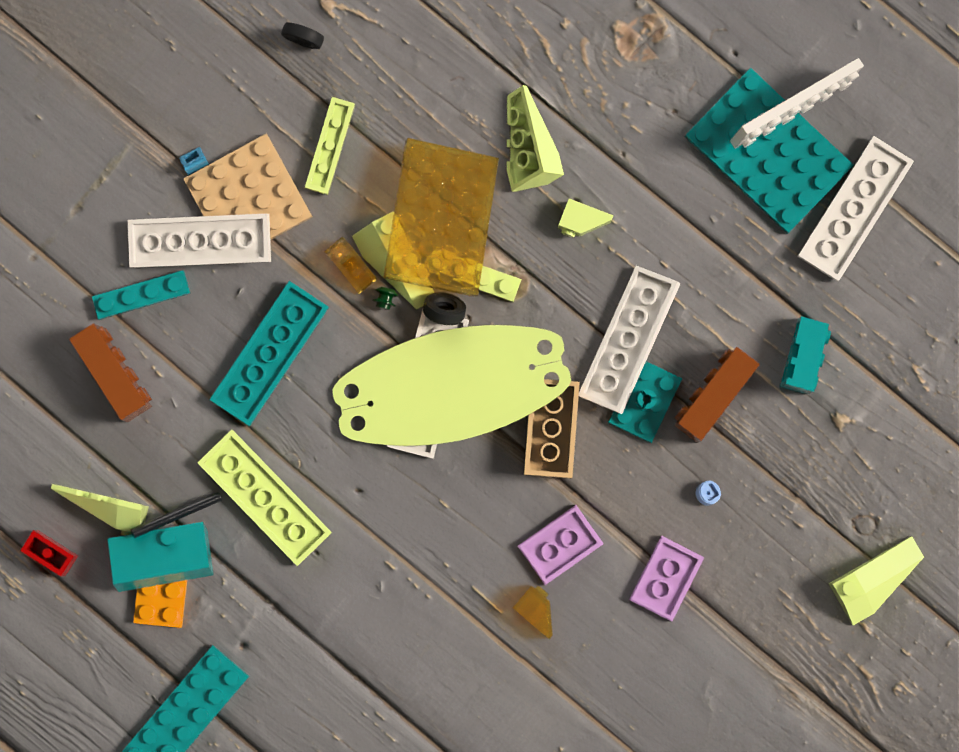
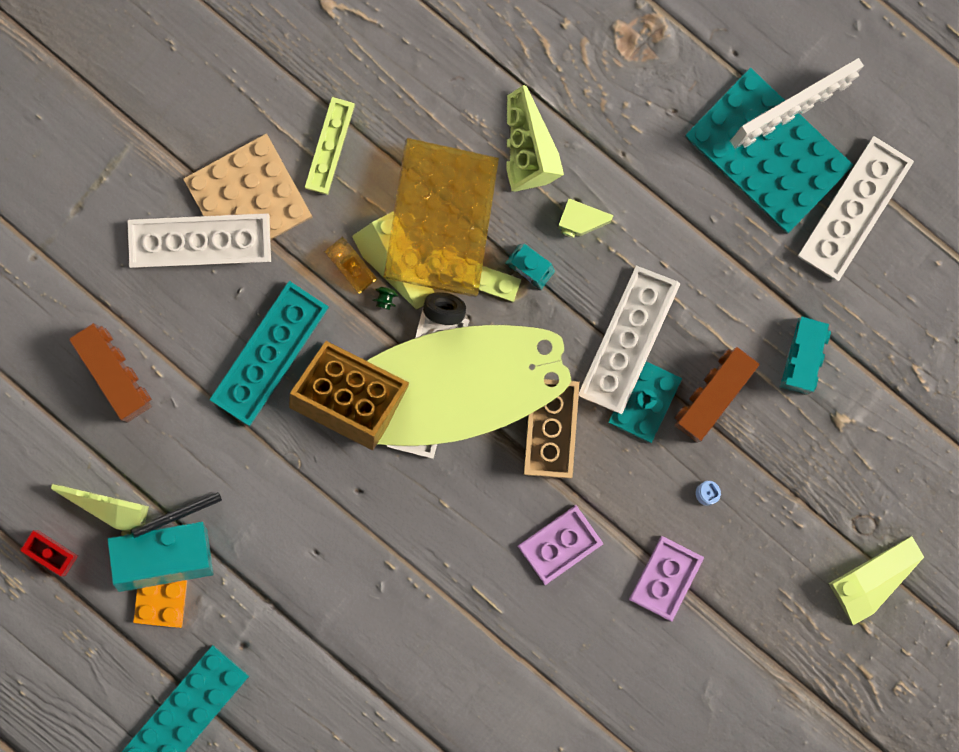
teal plate [92,270,191,320] -> none
dark azure slope [179,147,209,176] -> none
yellowish green plate [198,430,332,566] -> none
black tyre [281,22,324,49] -> none
clear yellow slope [512,585,553,639] -> none
none -> pearl gold slope [289,341,409,451]
none -> teal torso [505,244,555,290]

